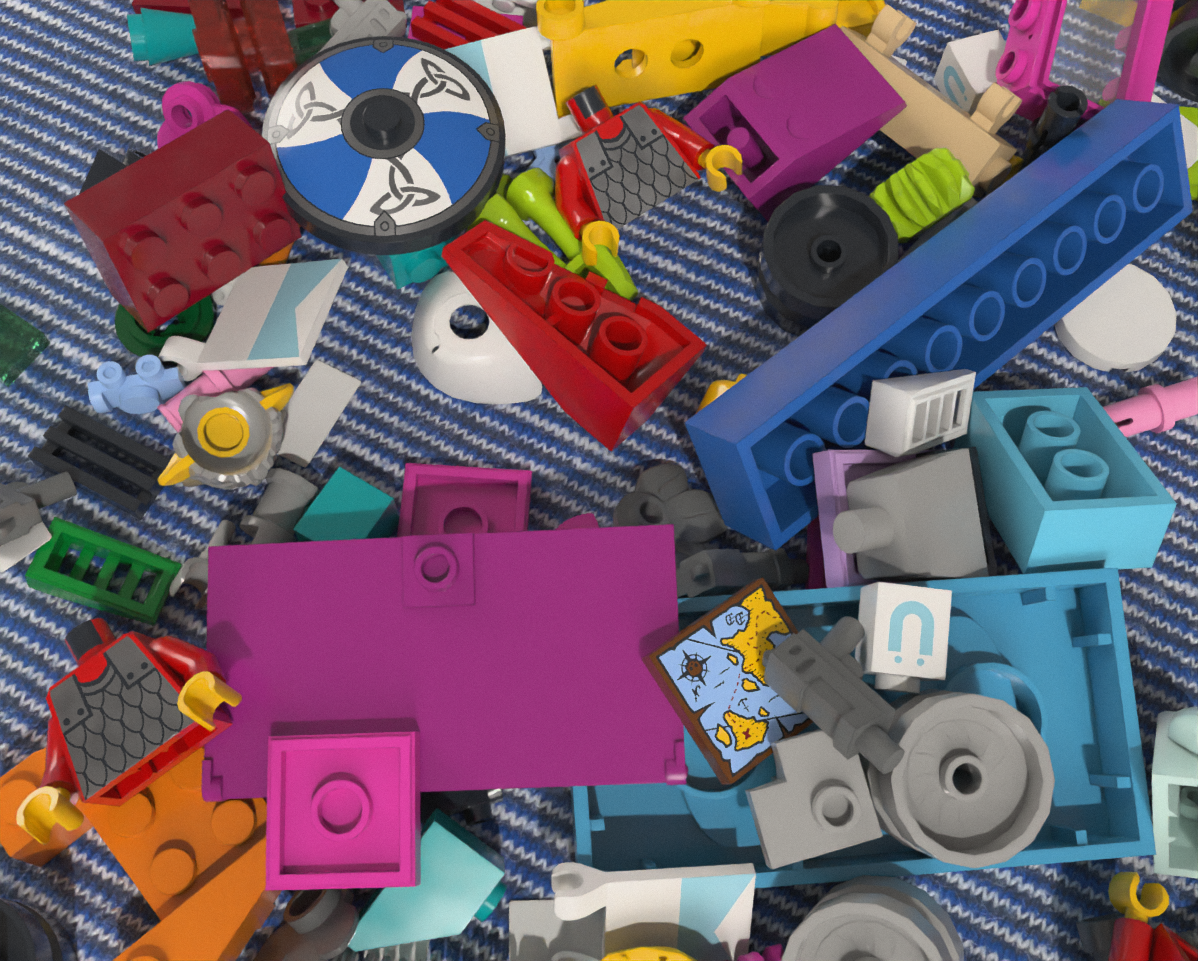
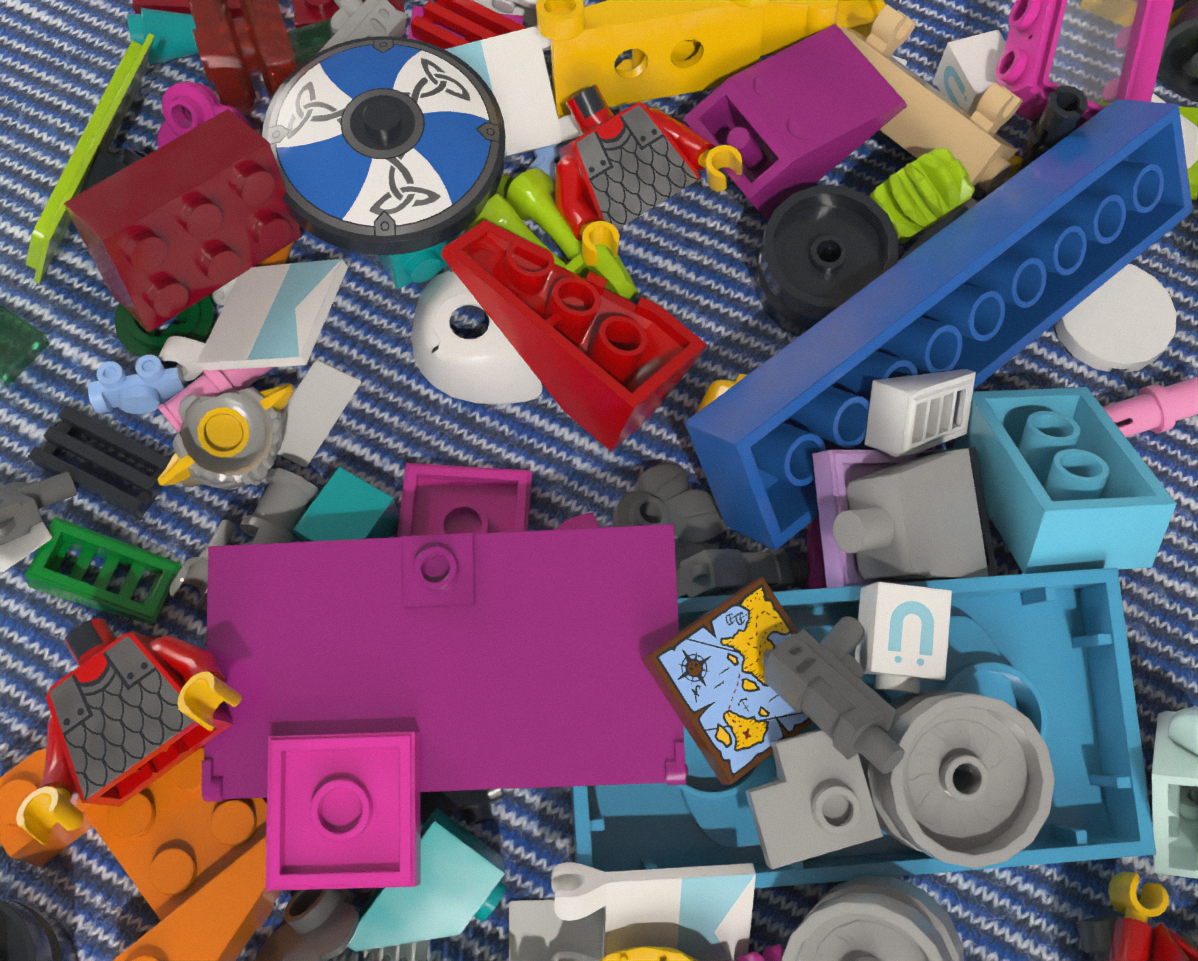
none -> lime piece [26,33,155,284]

